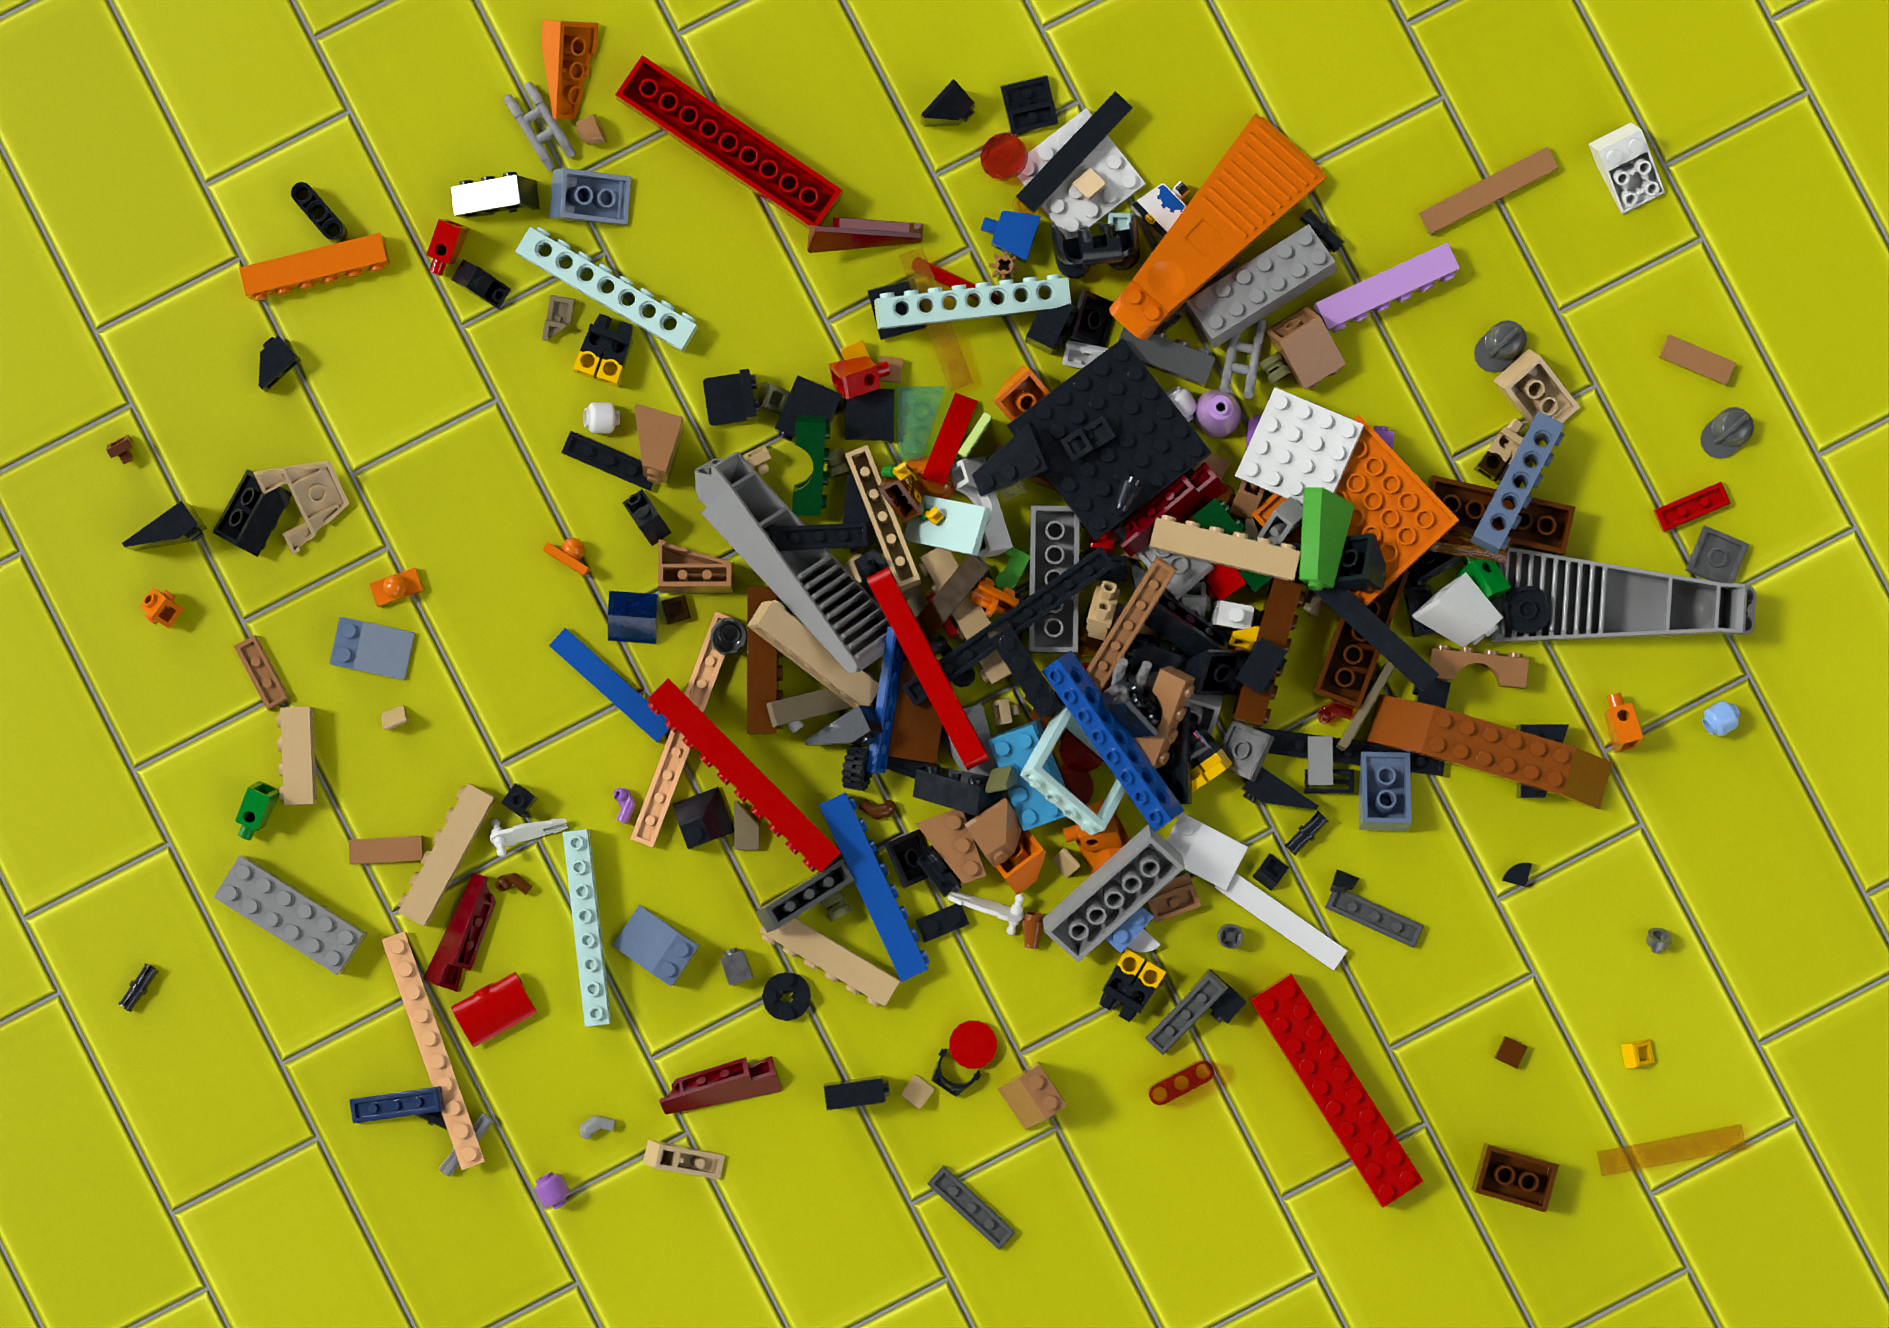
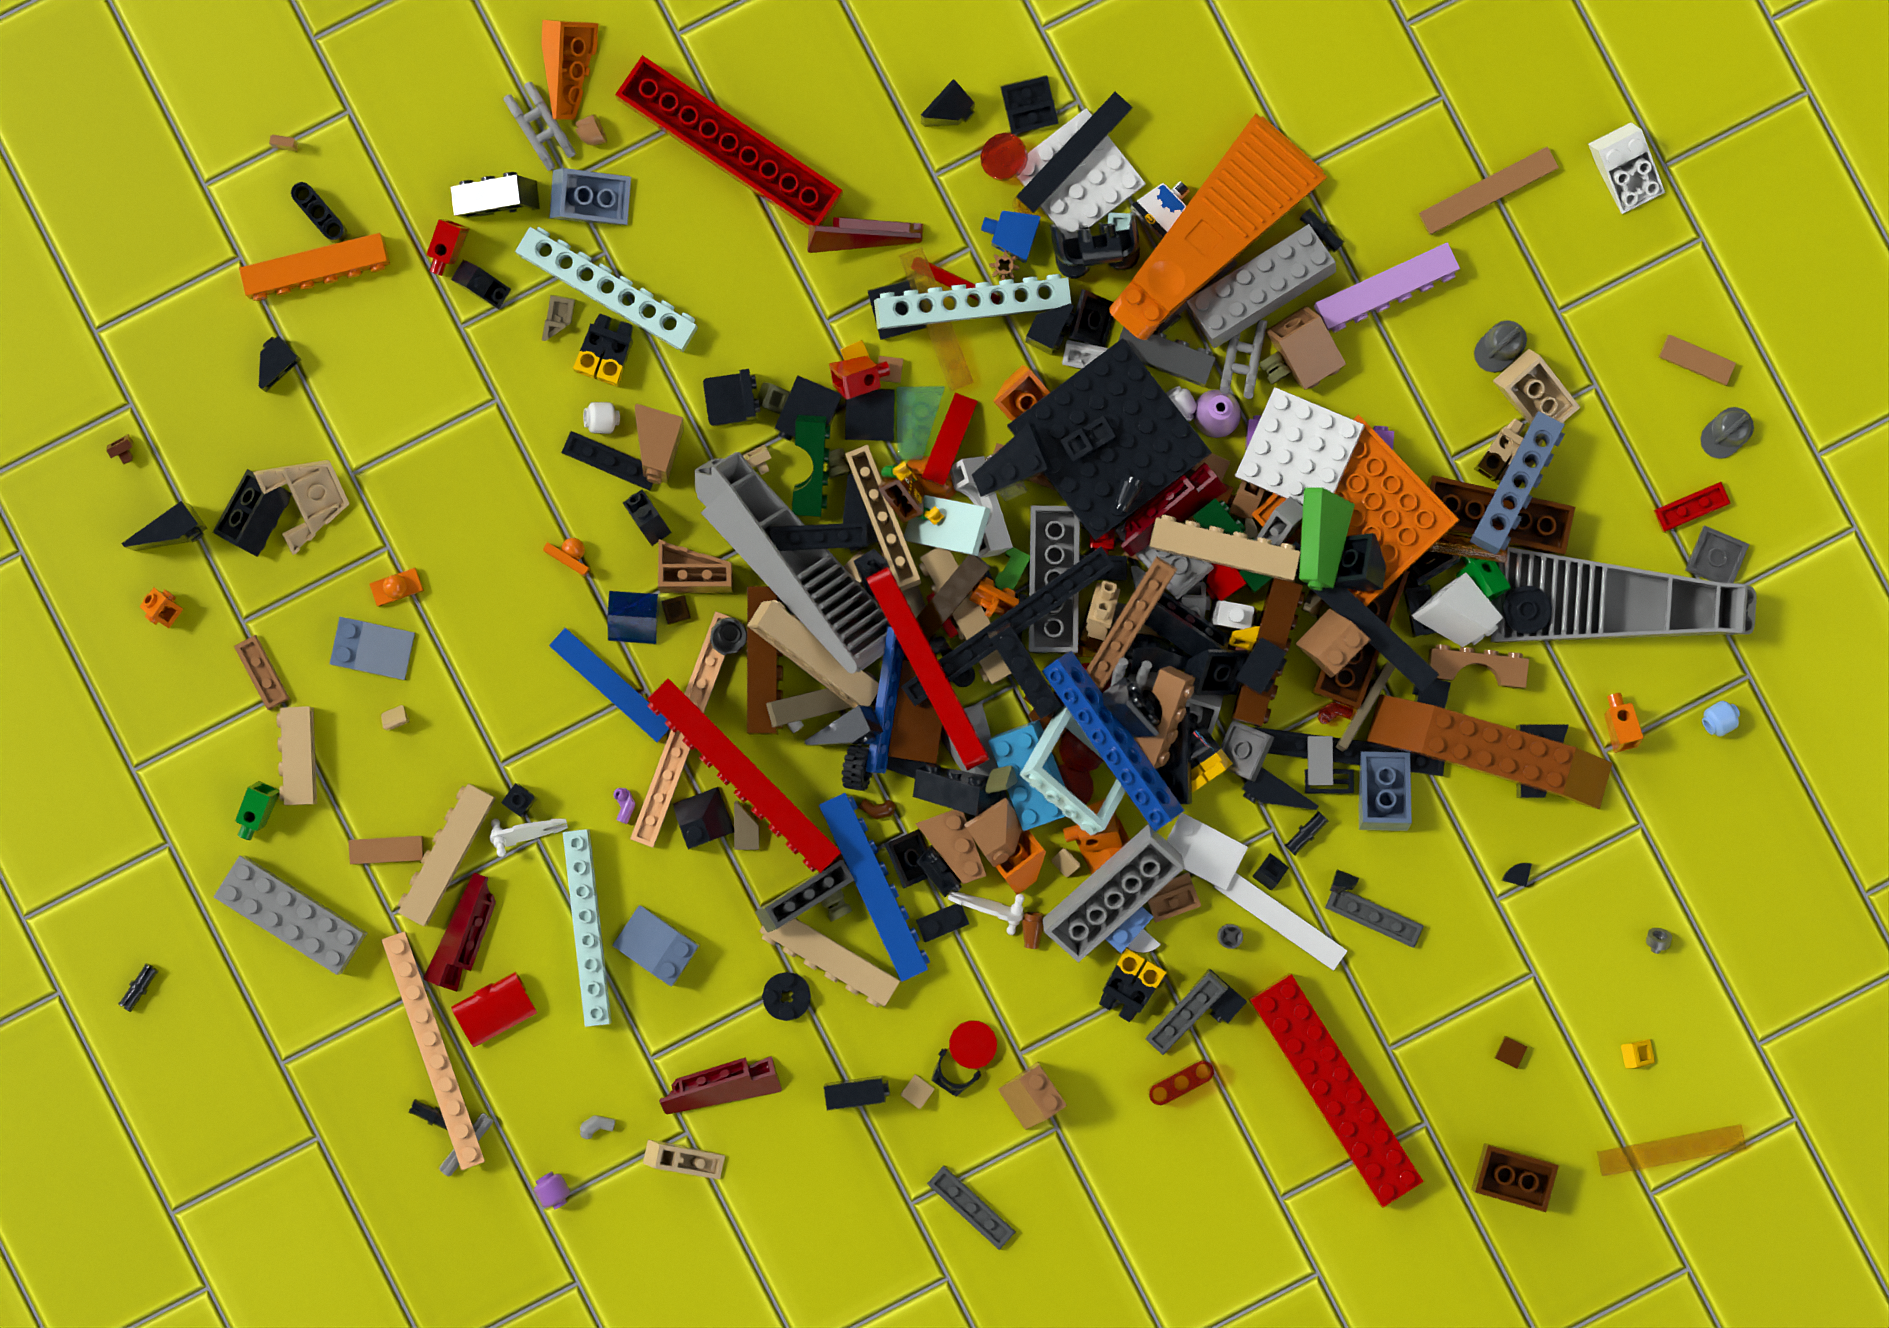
dark blue tile [349,1086,445,1123] -> none
reddish brown arm [495,873,533,895] -> none
flat silver brick [720,947,754,986] -> none
yellowish green tile [958,412,992,459] -> none
tan tile [991,699,1021,726] -> none
tan slope [1072,168,1106,202] -> none
none -> medium nougat tile [269,135,298,152]
none -> medium nougat slope [1296,609,1370,678]

